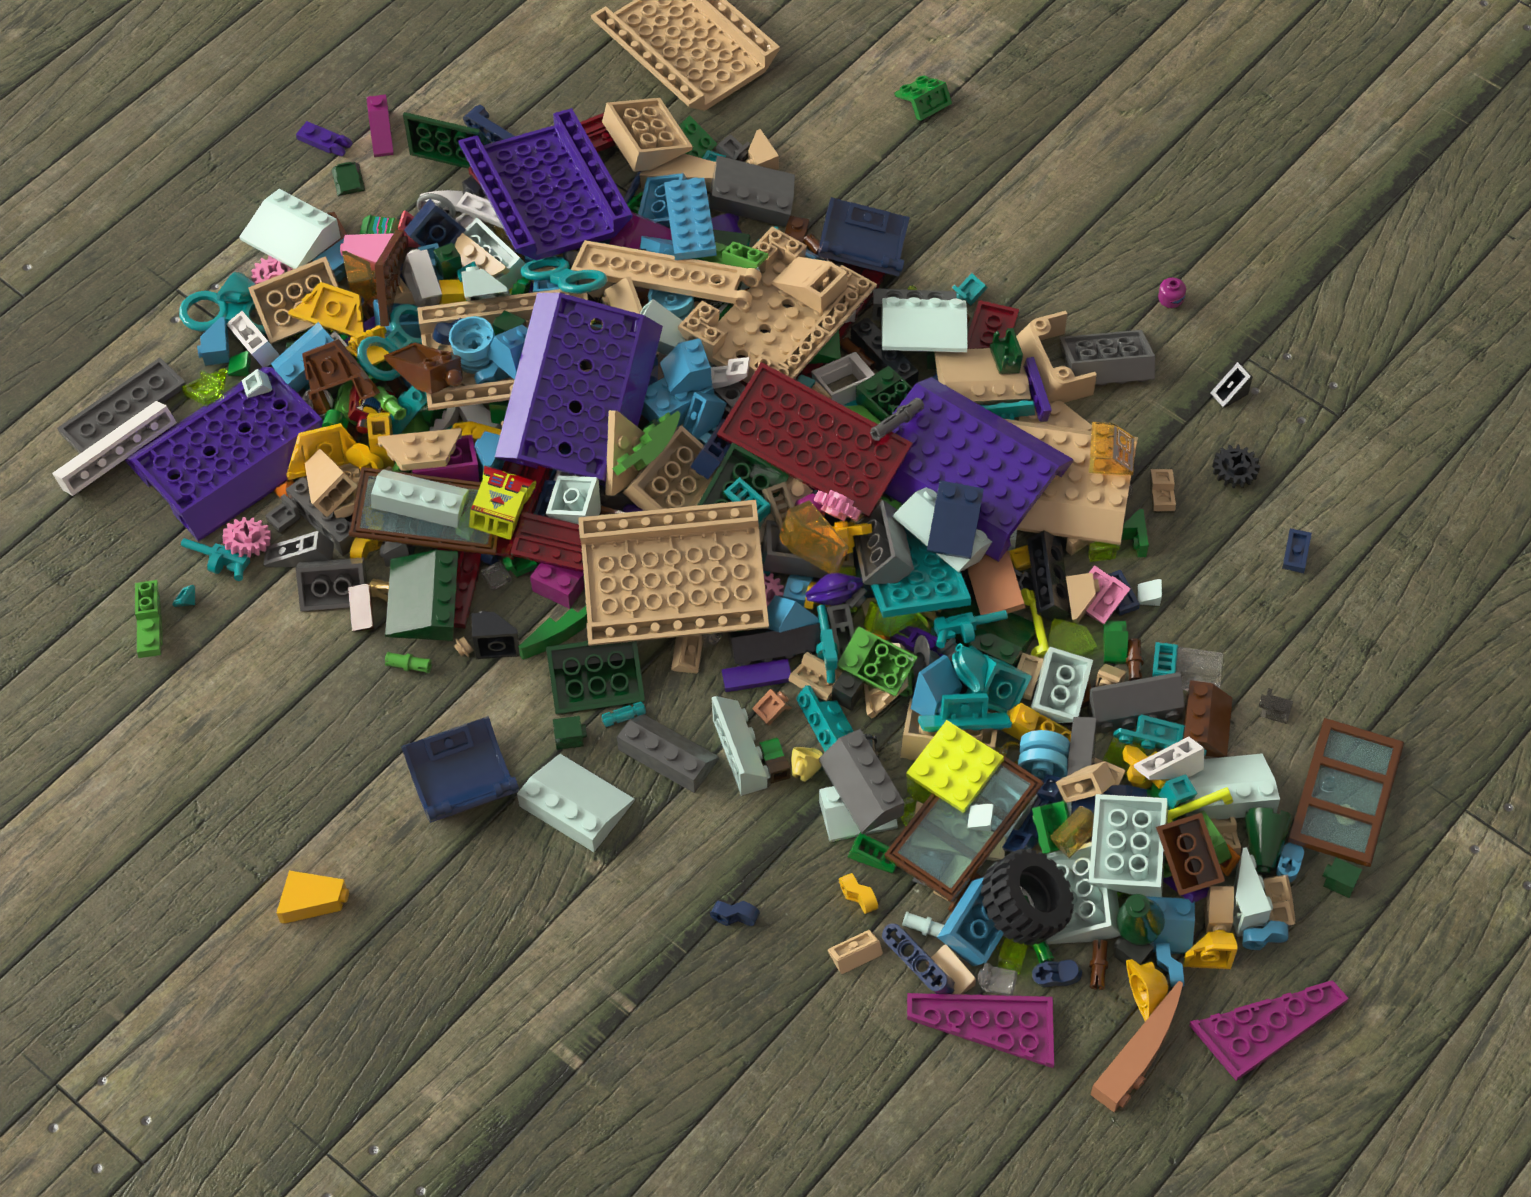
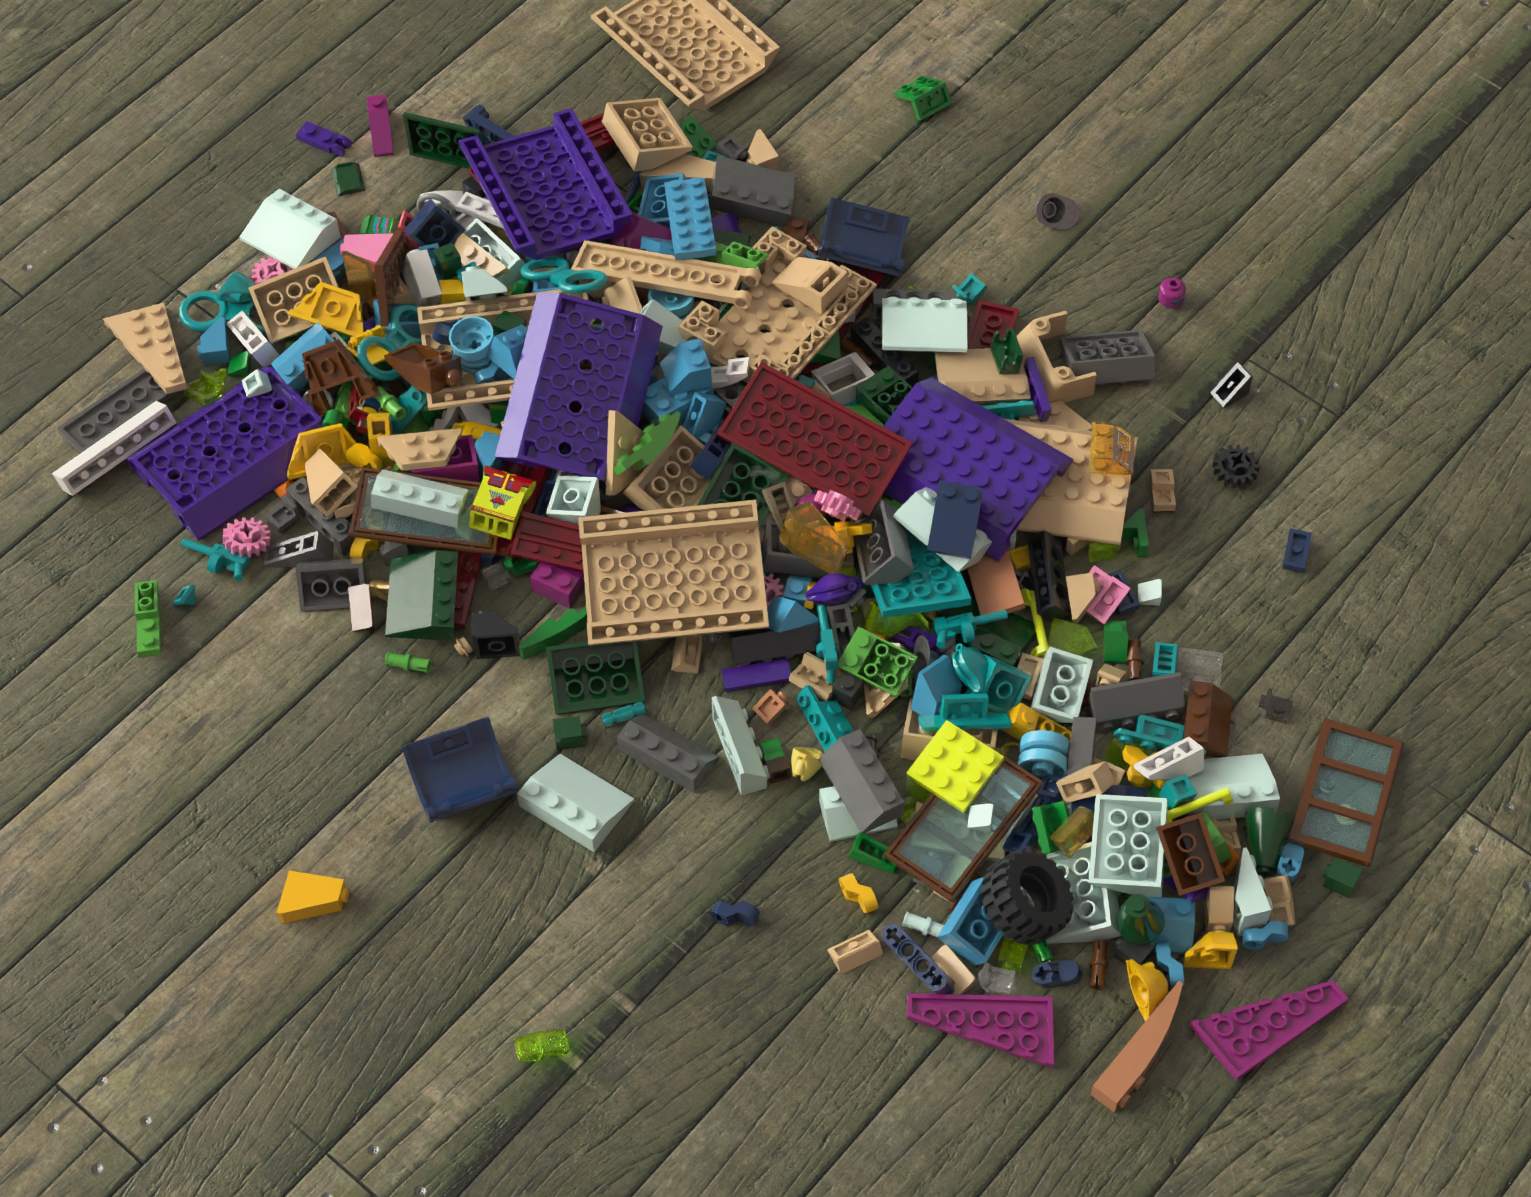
teal slope [724,477,771,524] -> none
dark grey pin [870,398,924,441] -> none
none -> tan wing [103,303,188,394]
none -> clear neon green slope [514,1028,570,1062]
none -> flat silver piece [1033,193,1079,230]

